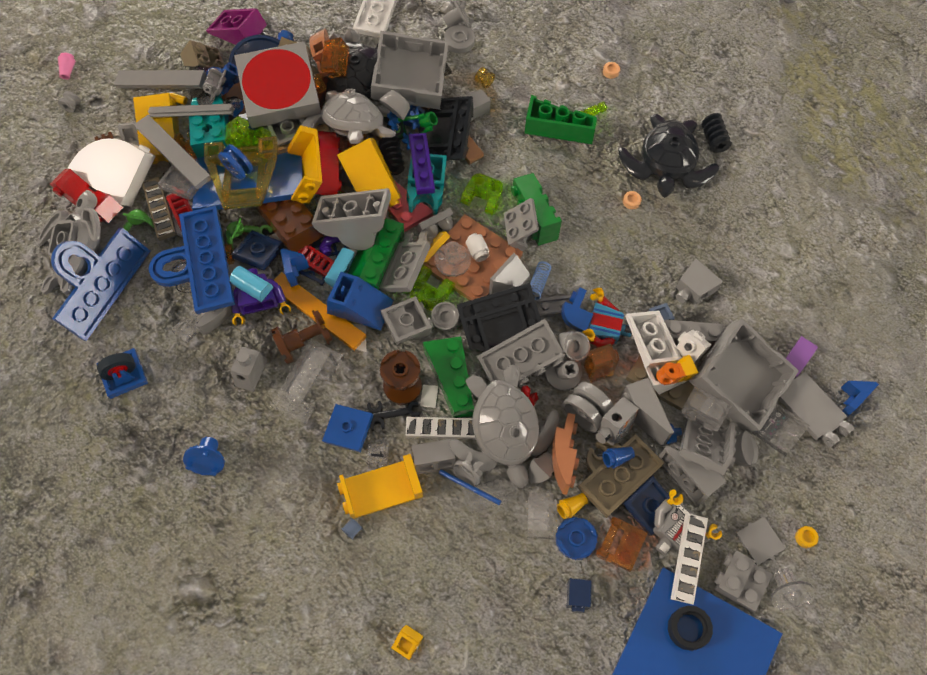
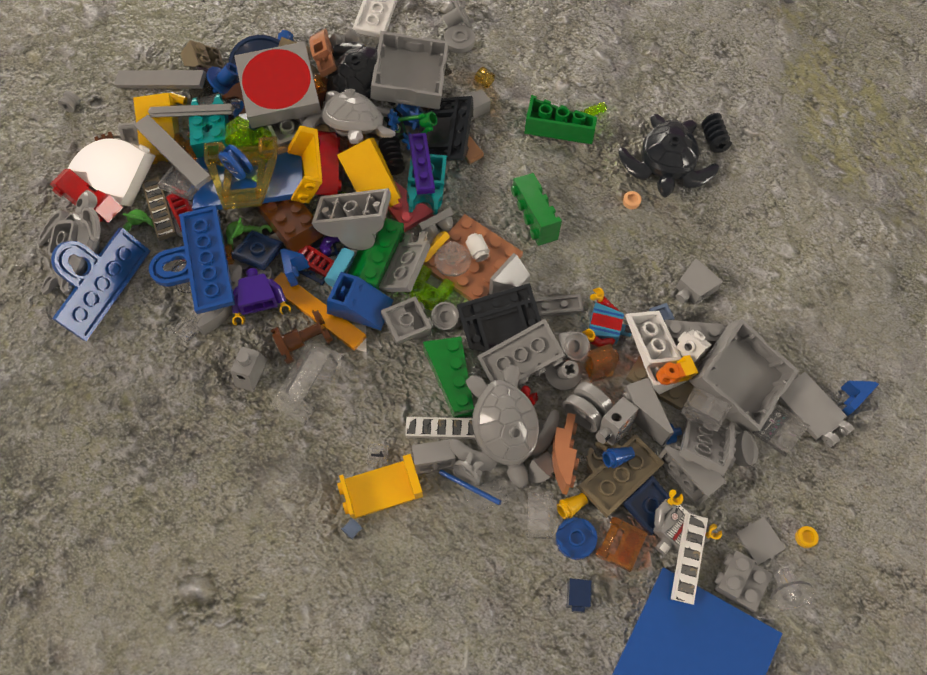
bright pink cone [58,52,76,80] -> none
plate [96,348,148,399] -> none
blue piece [183,437,225,476] -> none
light grey hinge [203,68,226,101] -> none
magenta slope [206,8,267,45] -> none
medium azure brick [230,266,273,302] -> none
clear orange hinge [320,37,349,78] -> none
blue plate [322,404,374,453] -> none
black bar [367,401,420,431] -> none
light grey piece [379,90,410,120] -> none
reddish brown piece [380,350,422,406] -> none
yellow slope [391,625,423,660] -> none
white sticker [420,384,438,408] -> none
clear neon green piece [460,173,503,216] -> none
light grey bracket [504,198,539,251] -> none
light blue piece [530,261,551,300] -> none
blue brick [561,288,593,332] -> none
light nougat tile [603,62,620,79] -> none
black tyre [668,605,713,651] -> none
medium lavender slope [786,336,818,378] -> none

